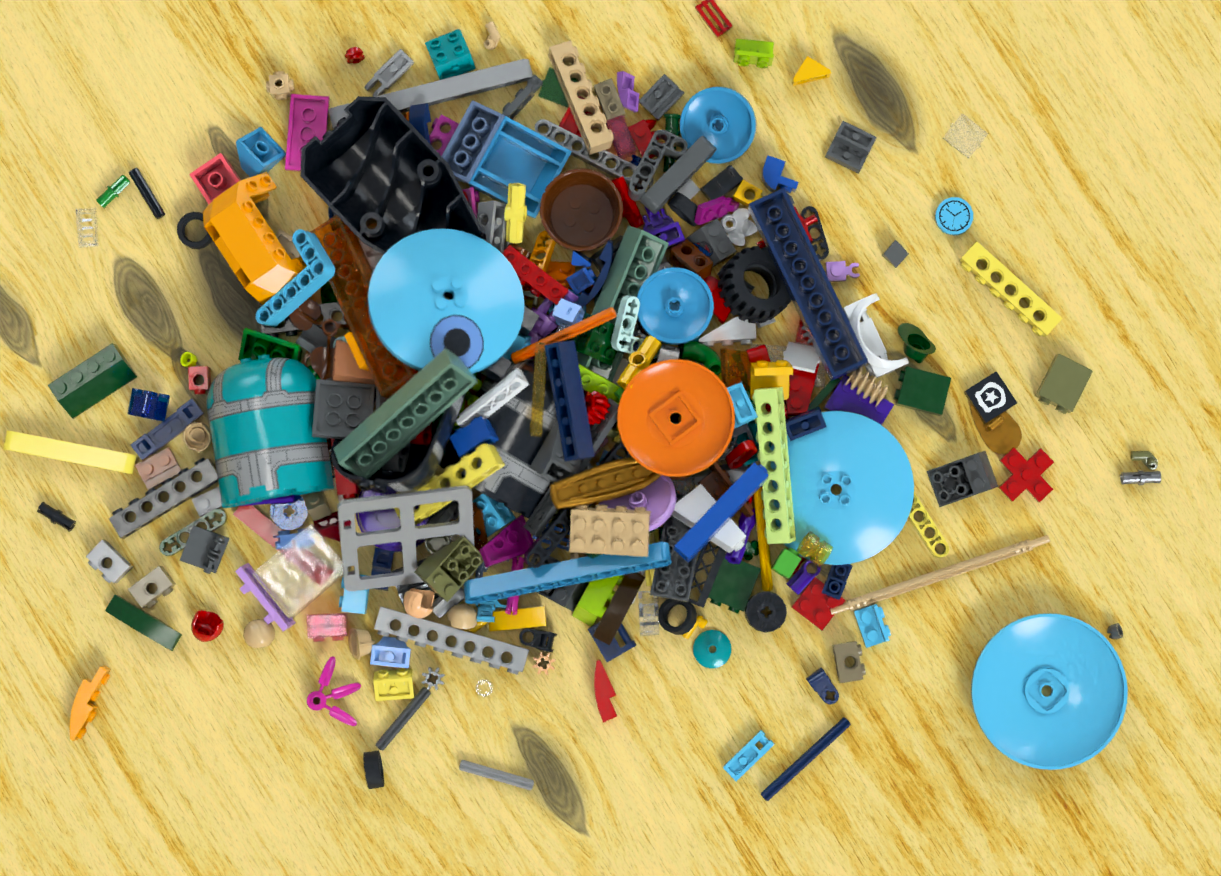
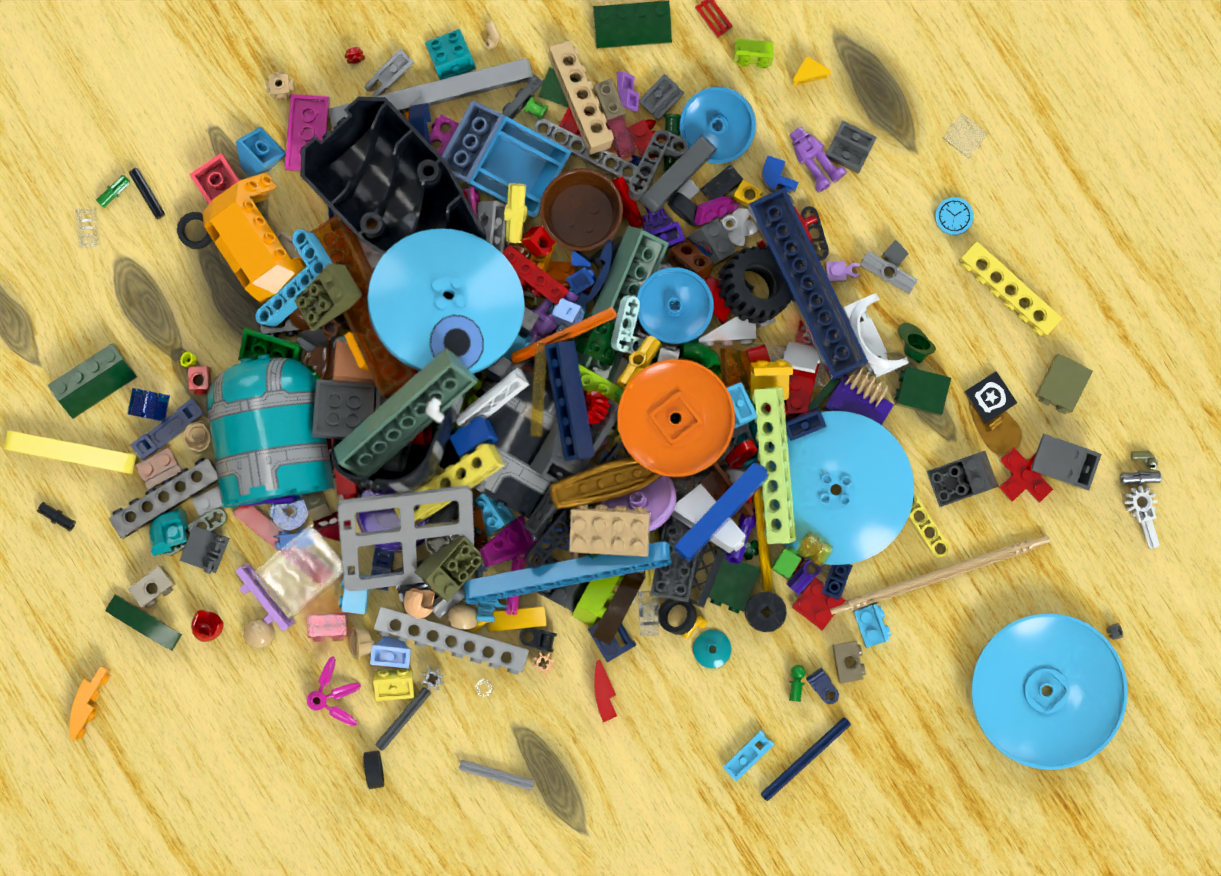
brick [86,540,133,583] -> none
none -> teal brick [149,508,188,556]
none -> olive slope [295,263,362,331]
none -> white arm [426,397,444,423]
none -> red brick [520,226,555,257]
none -> bright green bush [524,96,549,120]
none -> dark green slope [593,0,672,49]
none -> medium lavender piece [789,127,847,193]
none -> green pin [789,665,806,702]
none -> light grey piece [860,251,917,294]
none -> dark grey slope [1030,434,1102,490]
none -> white gear [1124,486,1160,549]

